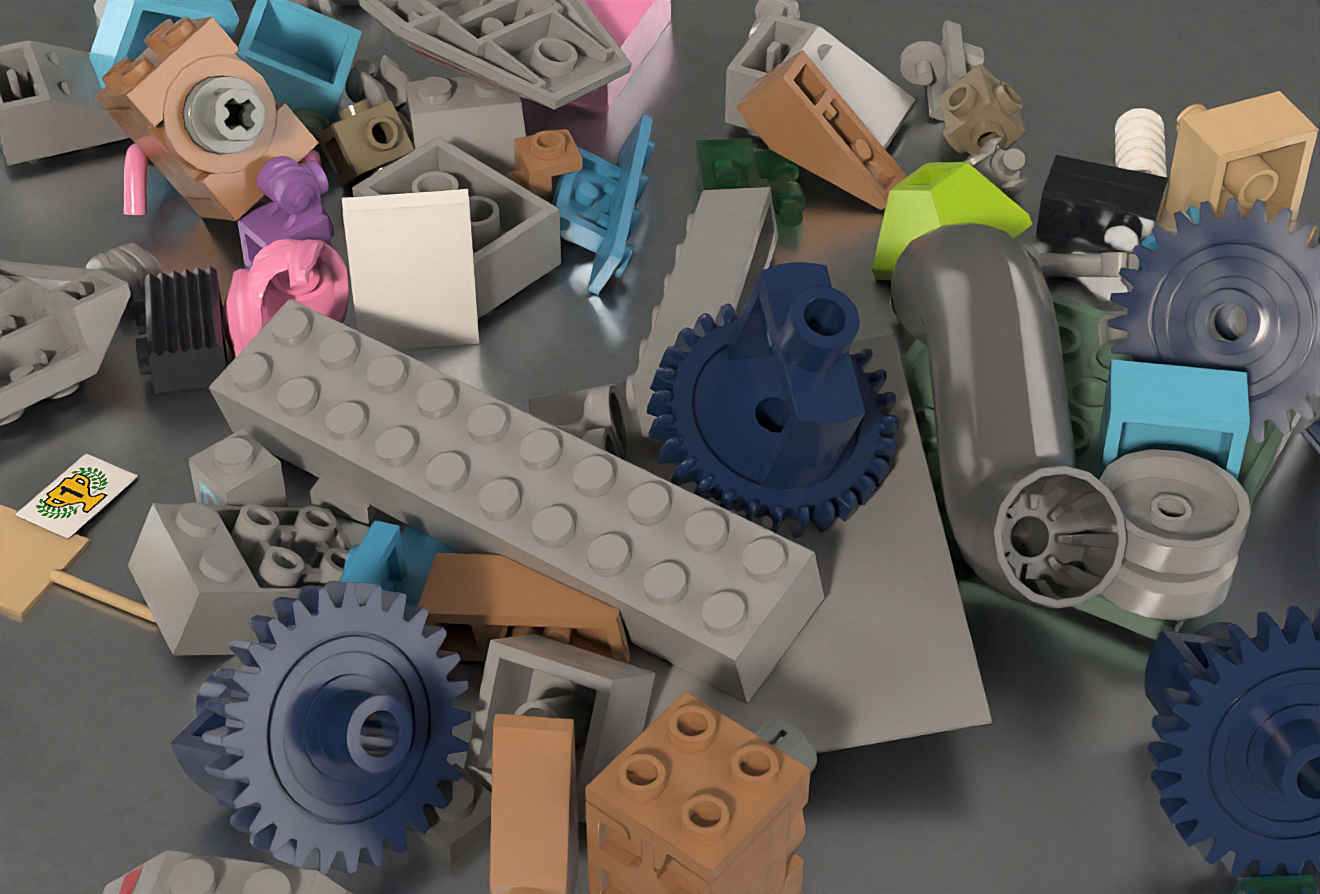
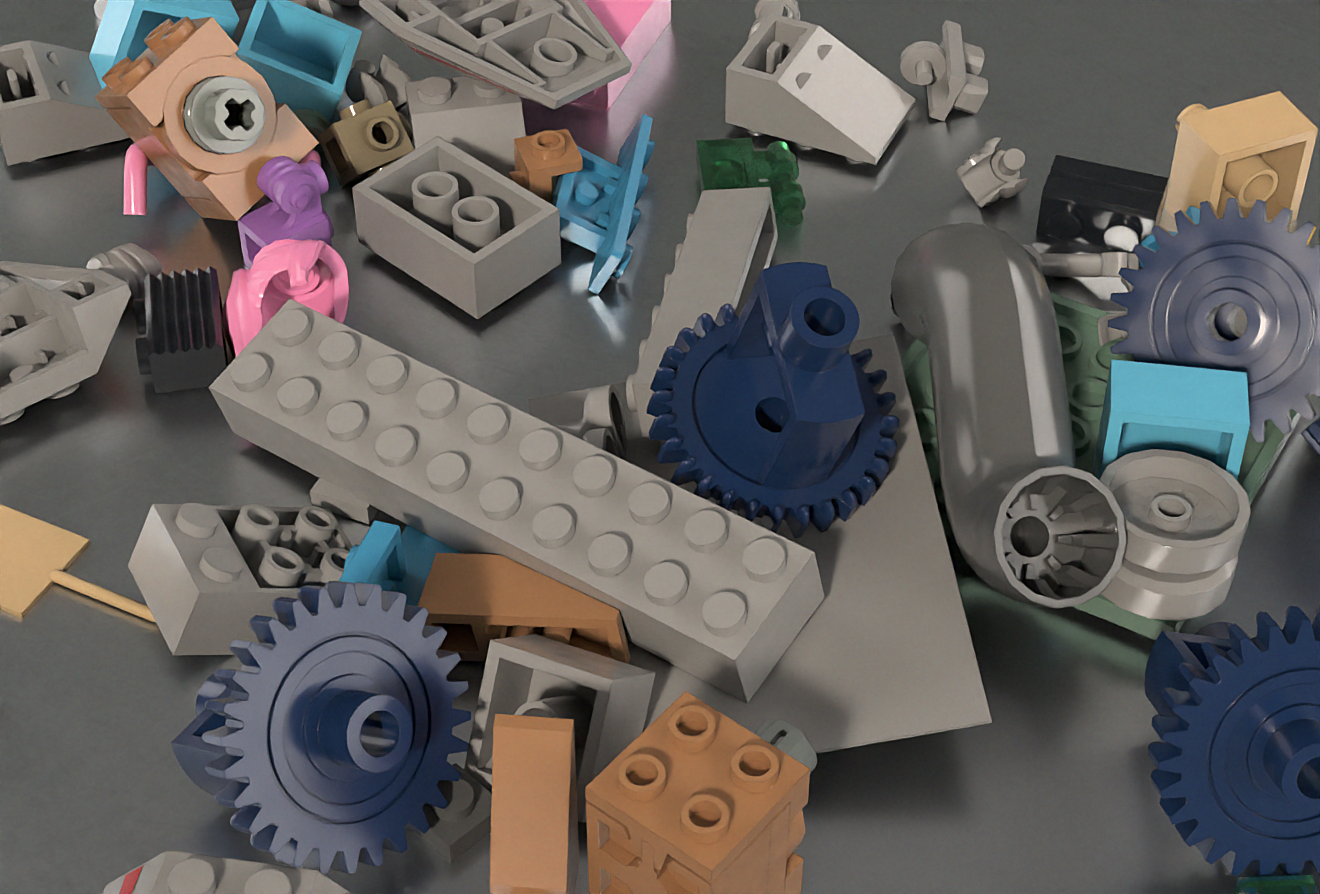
white sticker [15,453,139,539] -> none
light grey brick [188,428,288,507] -> none
white tile [342,189,479,350] -> none
medium nougat slope [736,50,907,210] -> none
lime slope [872,162,1032,280] -> none
dark tan brick [938,64,1026,155] -> none
white piece [1115,108,1166,177] -> none

